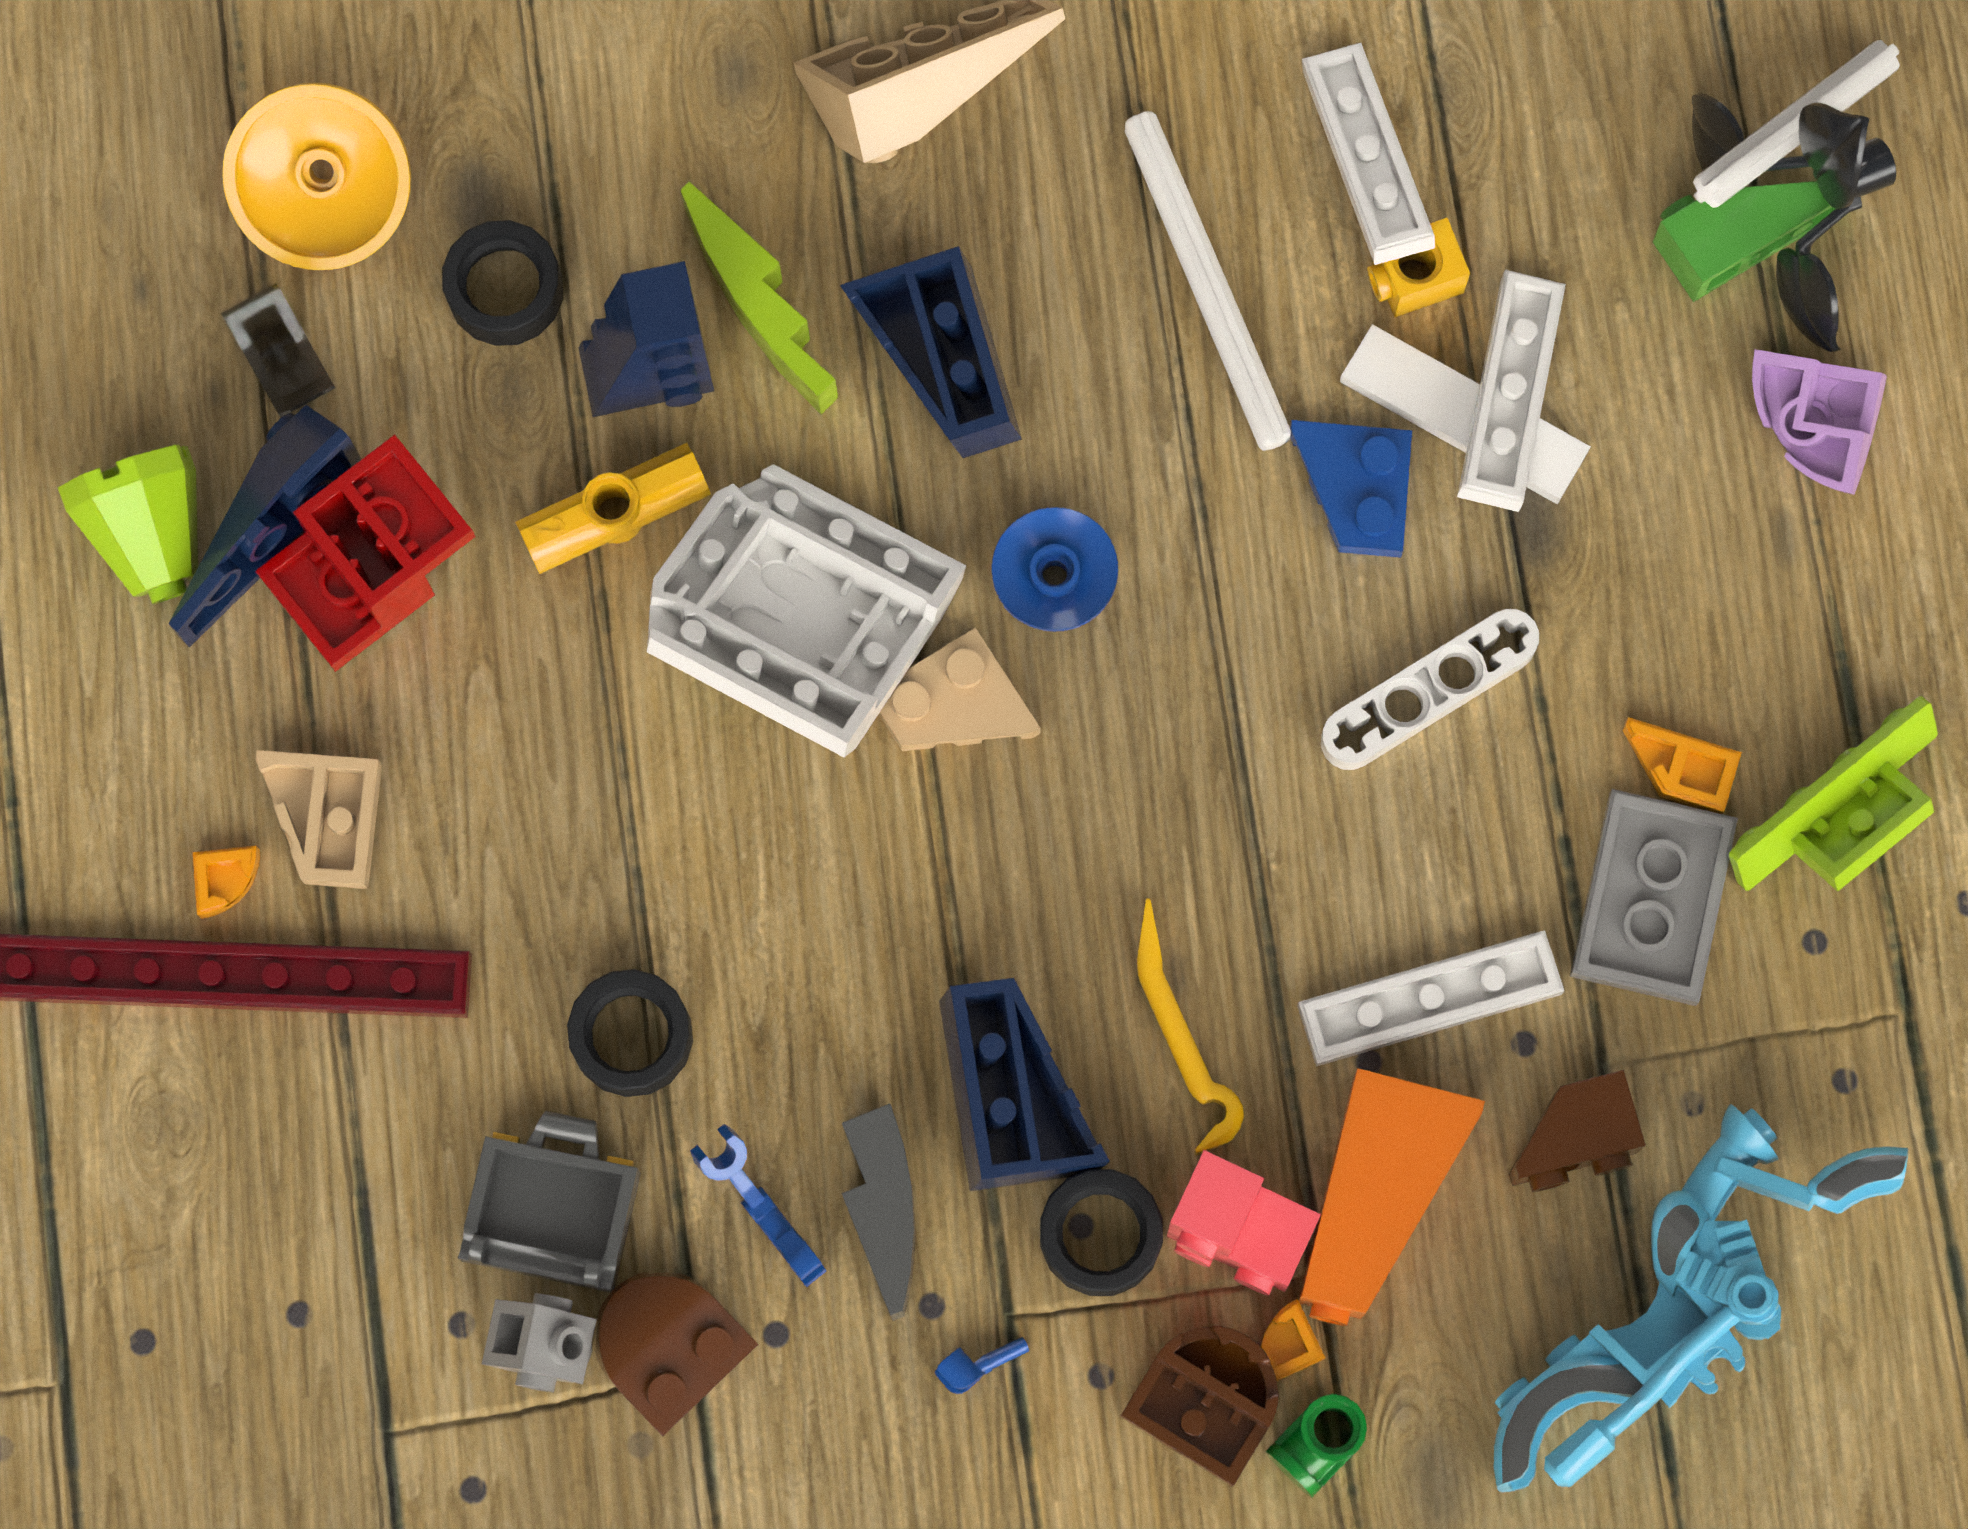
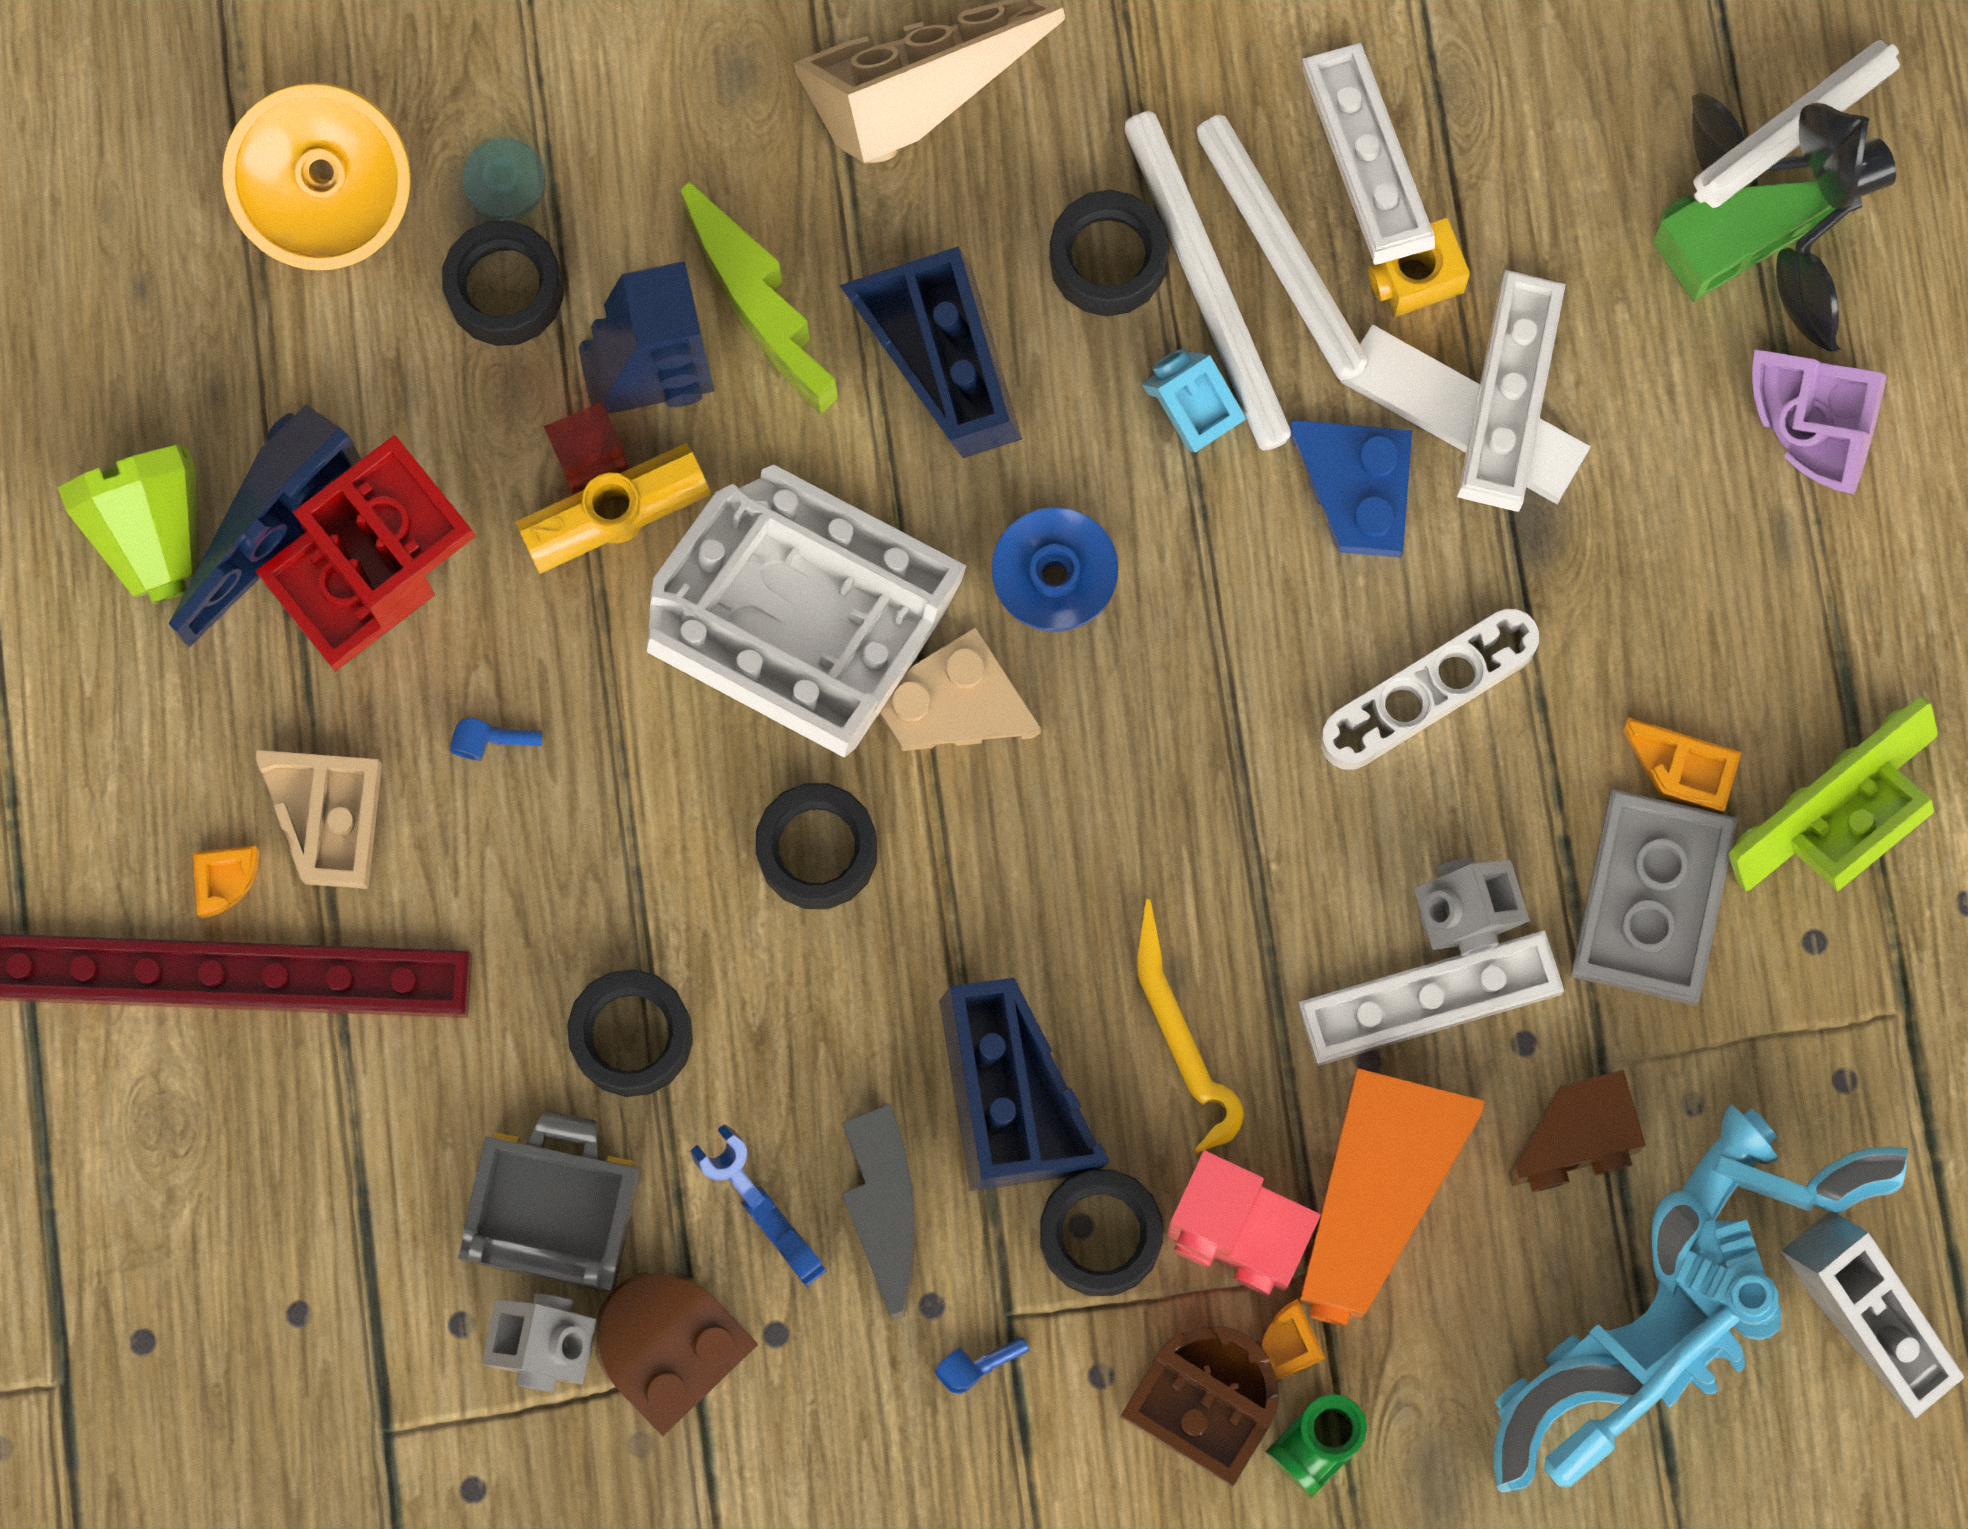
clear smoke slope [221,283,335,418] -> none
none -> blue hand [450,718,542,761]
none -> clear light blue piece [462,138,546,220]
none -> clear red brick [544,402,630,495]
none -> black tyre [755,783,877,909]
none -> black tyre [1049,189,1168,317]
none -> medium azure bracket [1142,349,1246,452]
none -> white axle [1197,114,1368,381]
none -> light grey brick [1414,858,1530,956]
none -> light grey slope [1781,1211,1965,1419]

